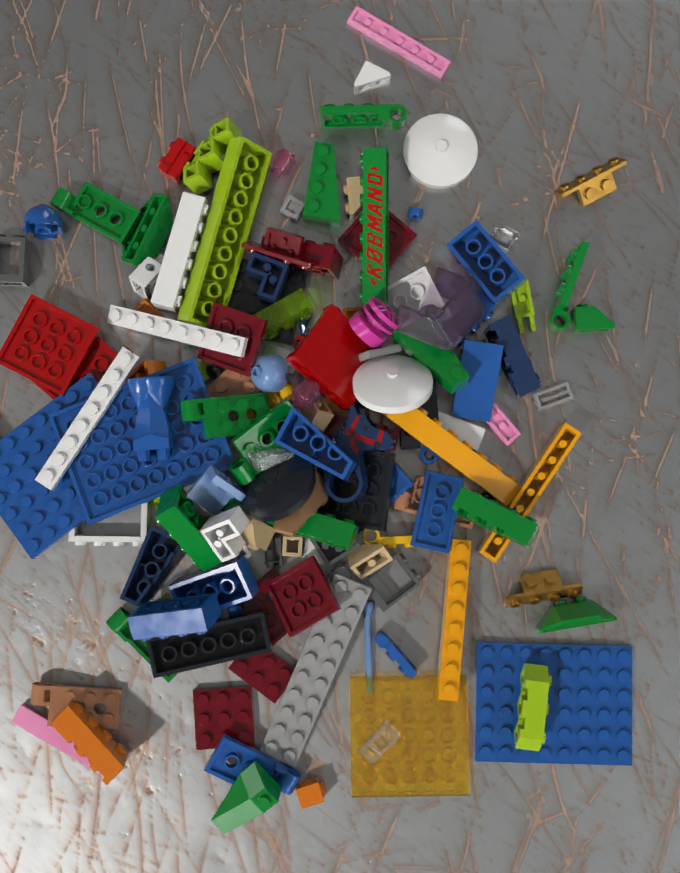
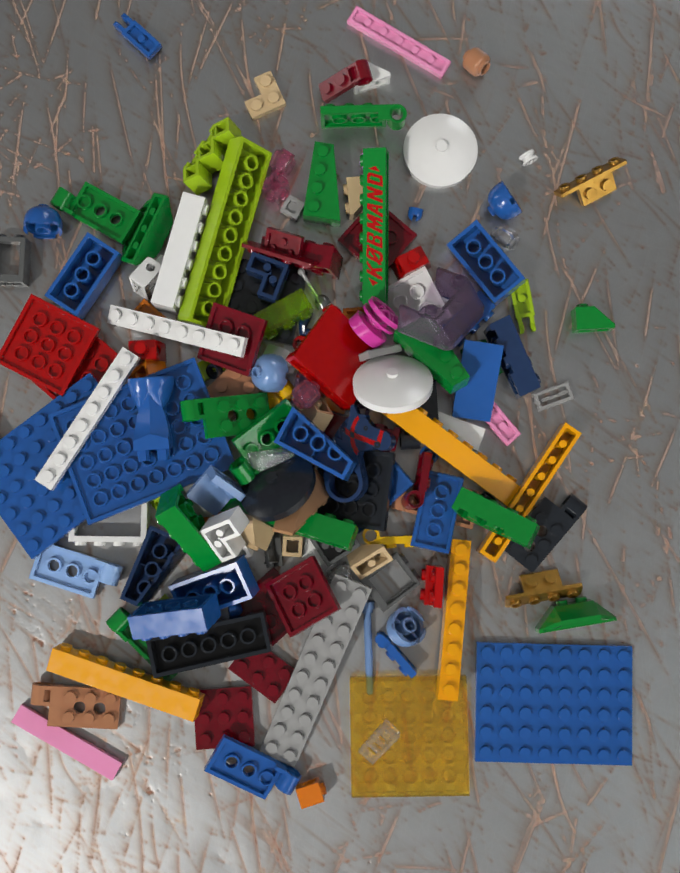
orange wedge [50,700,128,786] -> none
red brick [158,137,196,185] -> none
green wedge [211,760,282,834] -> none
lime brick [514,663,552,751] -> none
green hinge [548,240,590,333] -> none
none -> light blue hinge [29,544,123,599]
none -> blue brick [44,232,123,320]
none -> light orange brick [46,643,205,722]
none -> blue hinge [113,13,163,60]
none -> red torso [128,339,167,365]
none -> tan plate [244,70,286,121]
none -> clear pink brick [262,172,290,205]
none -> hinge [298,268,331,310]
none -> dark red plate [318,59,373,103]
none -> medium blue cylinder [386,606,426,647]
none -> red torso [391,246,431,280]
none -> dark red plate [401,452,434,510]
none -> red plate [419,564,444,608]
none -> nougat head [463,47,491,77]
none -> blue cylinder [487,181,522,220]
none -> black hinge [504,493,587,573]
none -> white bush [519,149,538,167]

